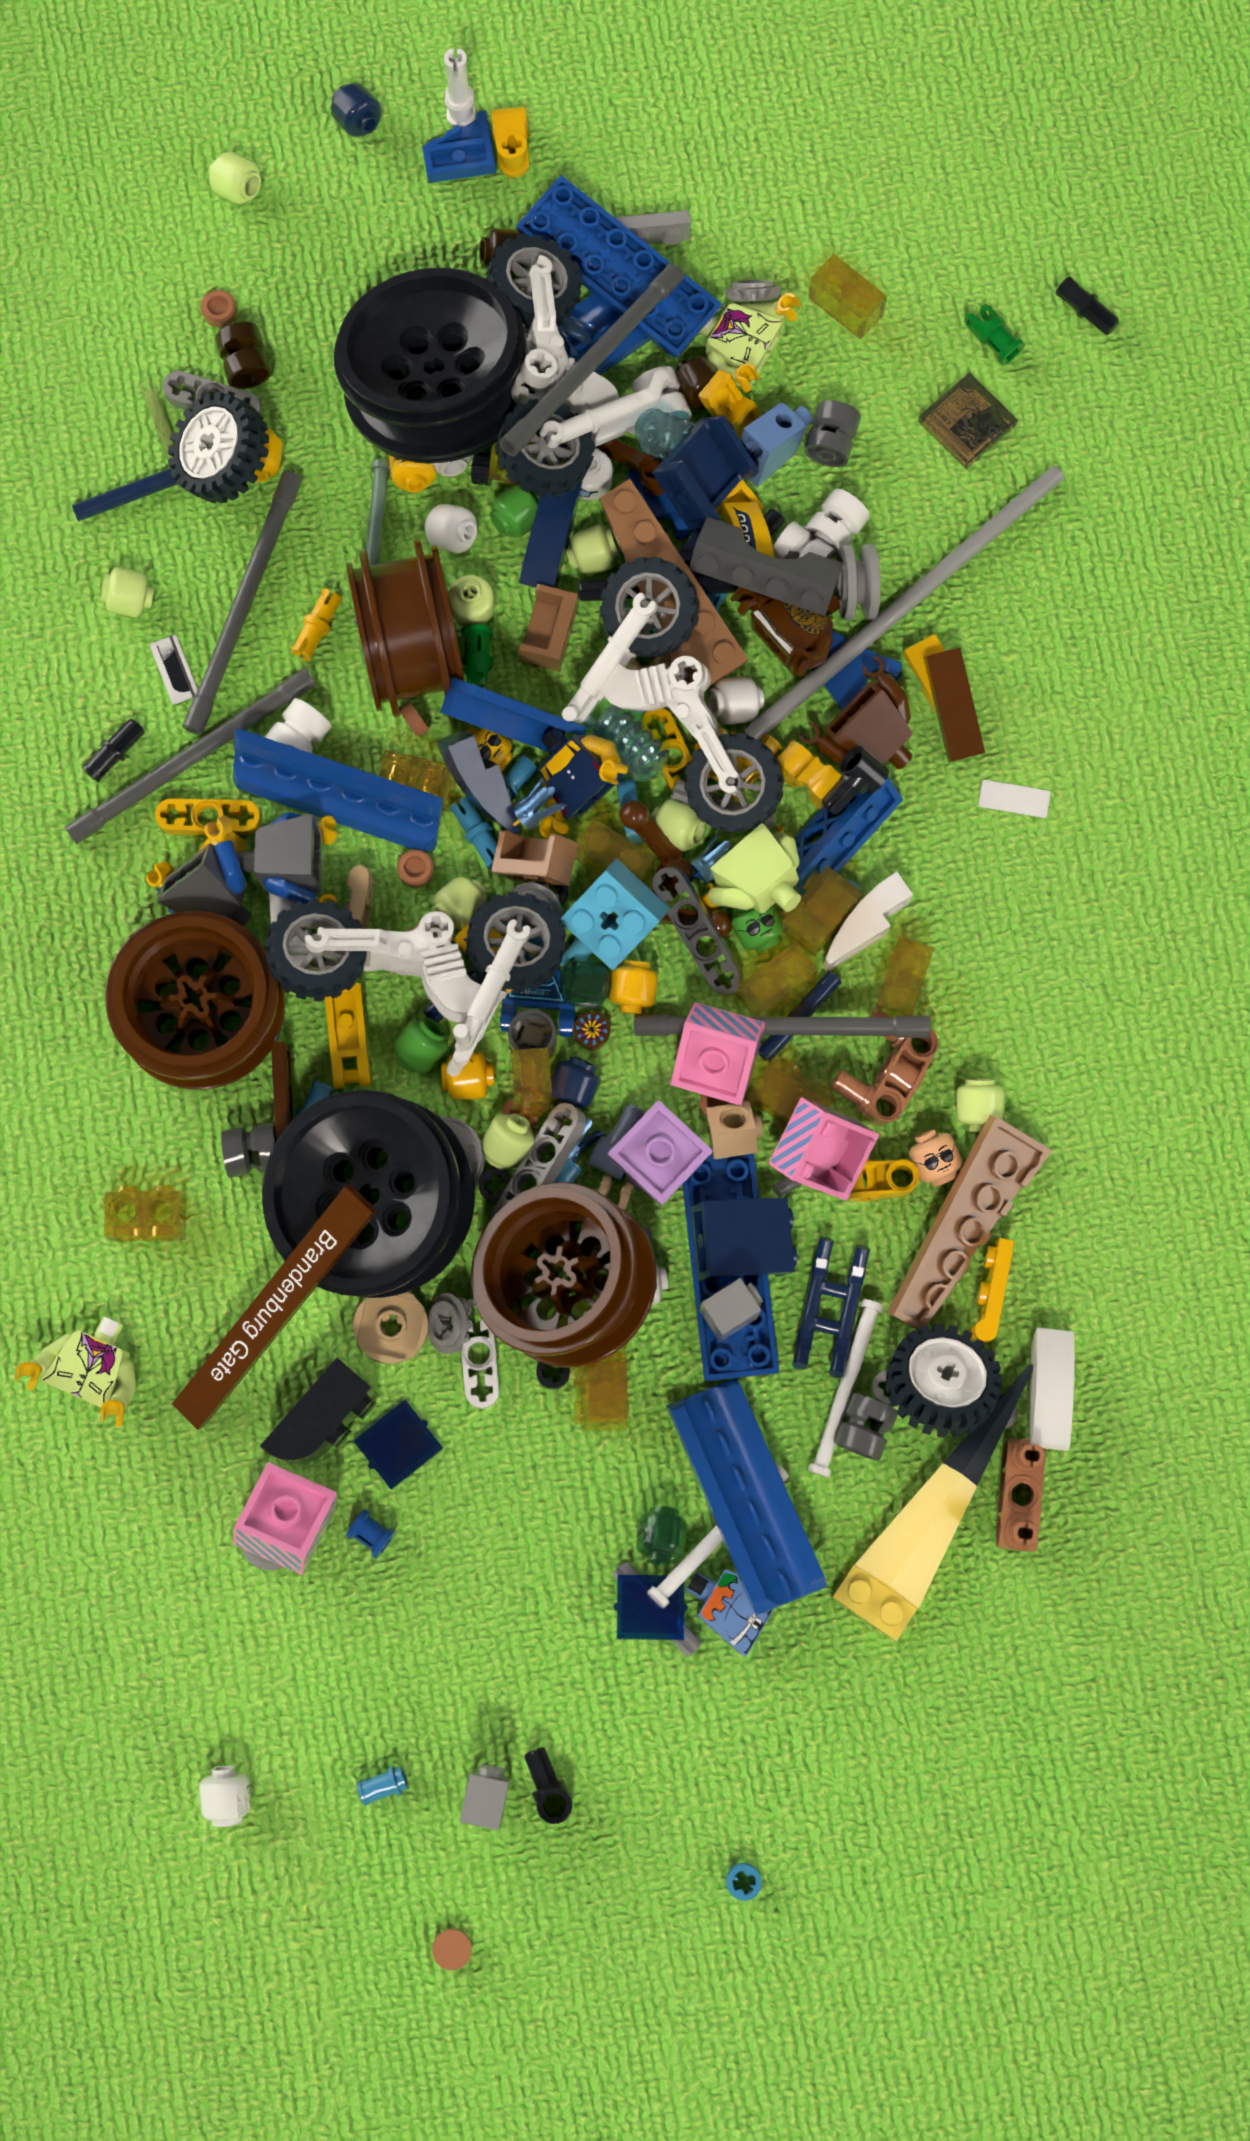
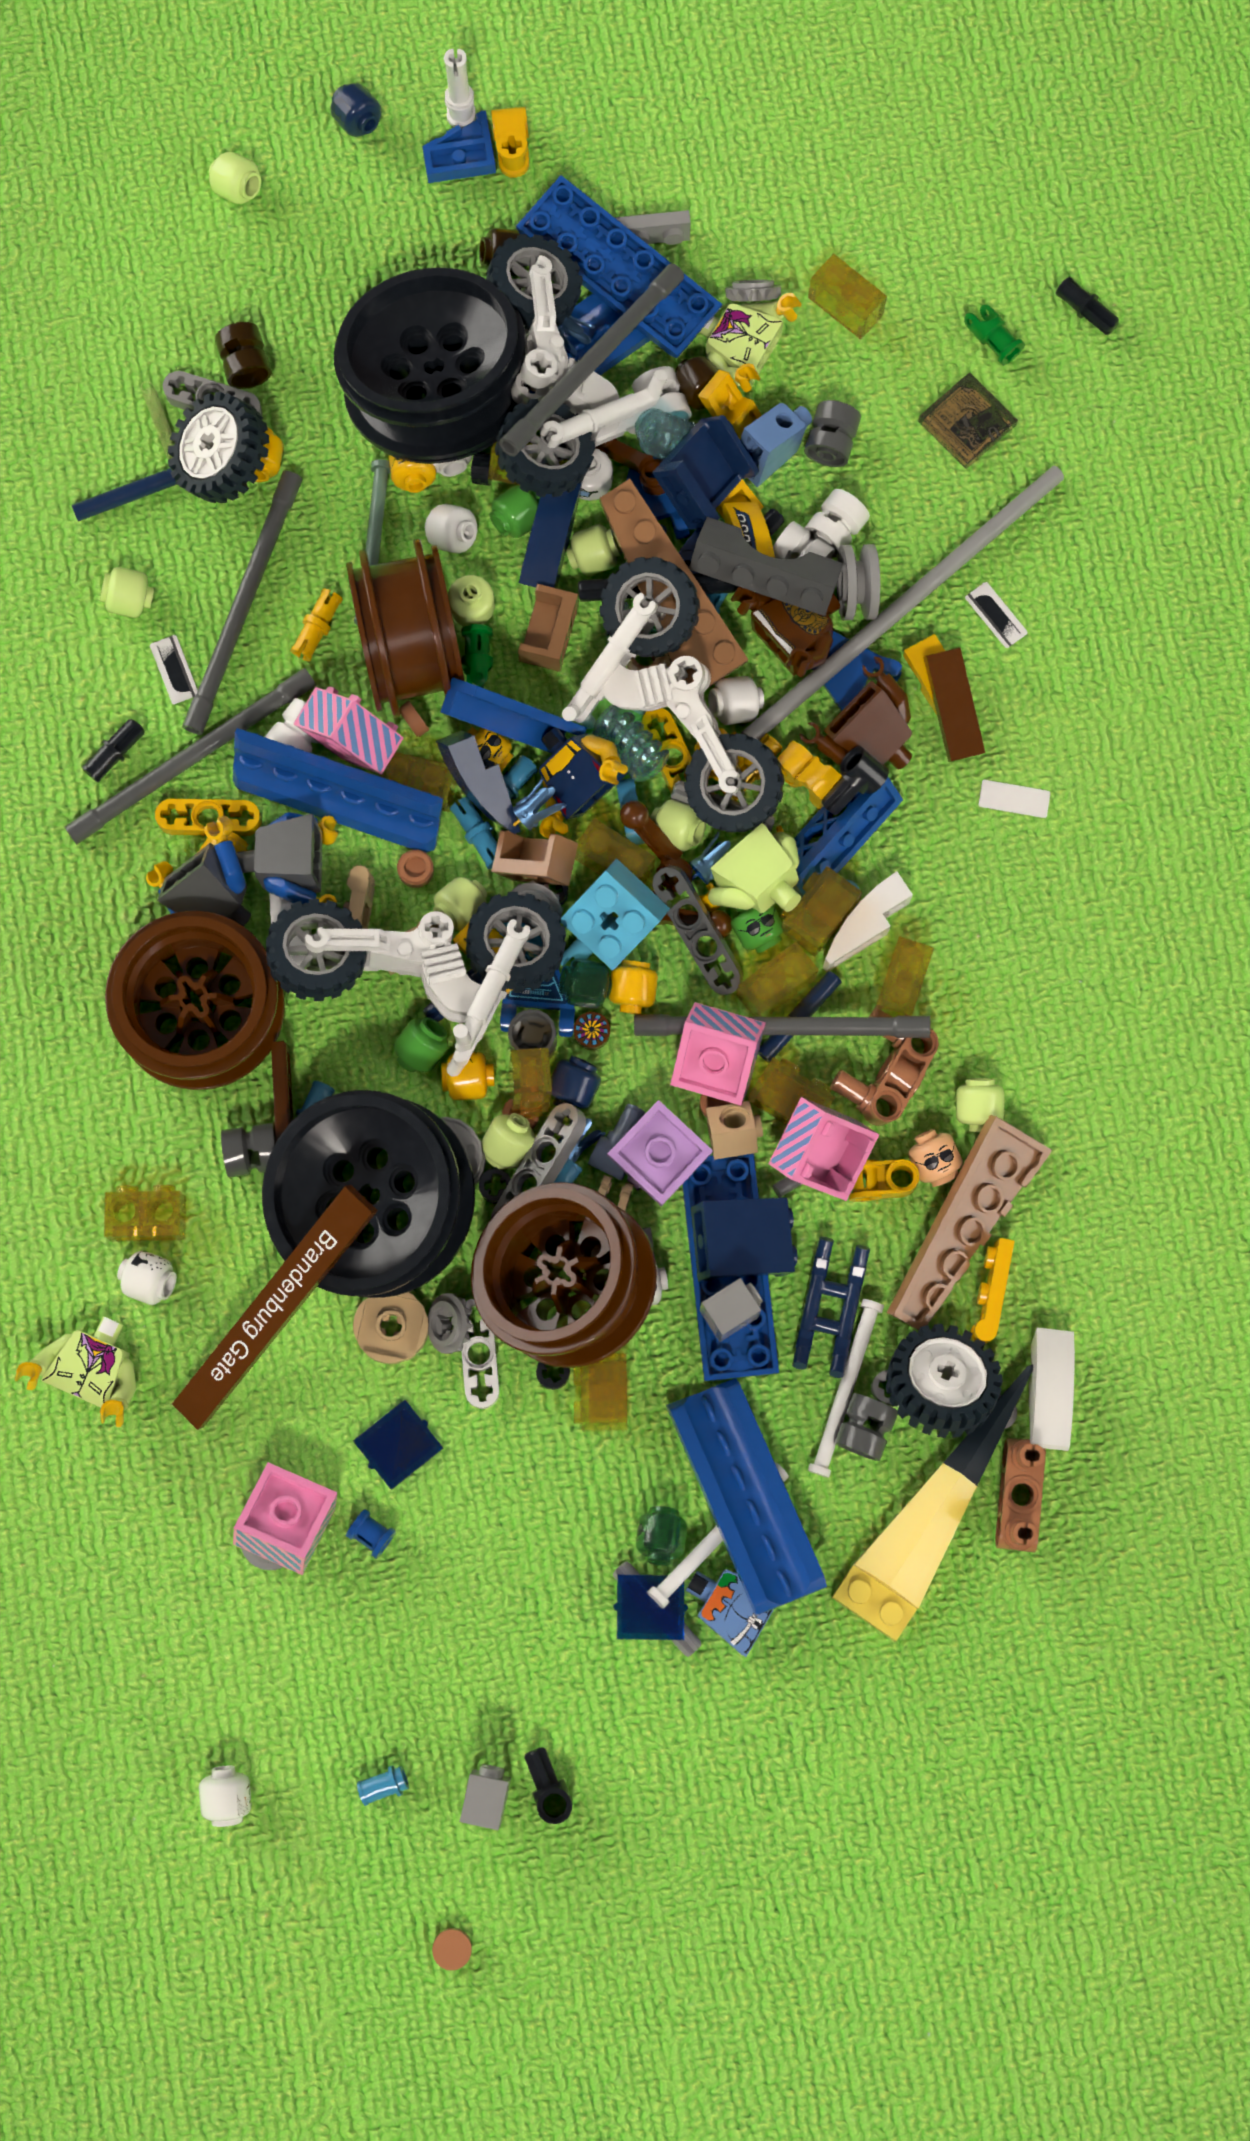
nougat tile [201,290,237,328] -> none
black brick [260,1358,378,1464] -> none
yellow plate [325,983,372,1089] -> none
dark azure bush [726,1863,762,1901] -> none
none -> white head [117,1251,177,1305]
none -> bright pink container [294,686,404,775]
none -> sticker [965,582,1028,648]

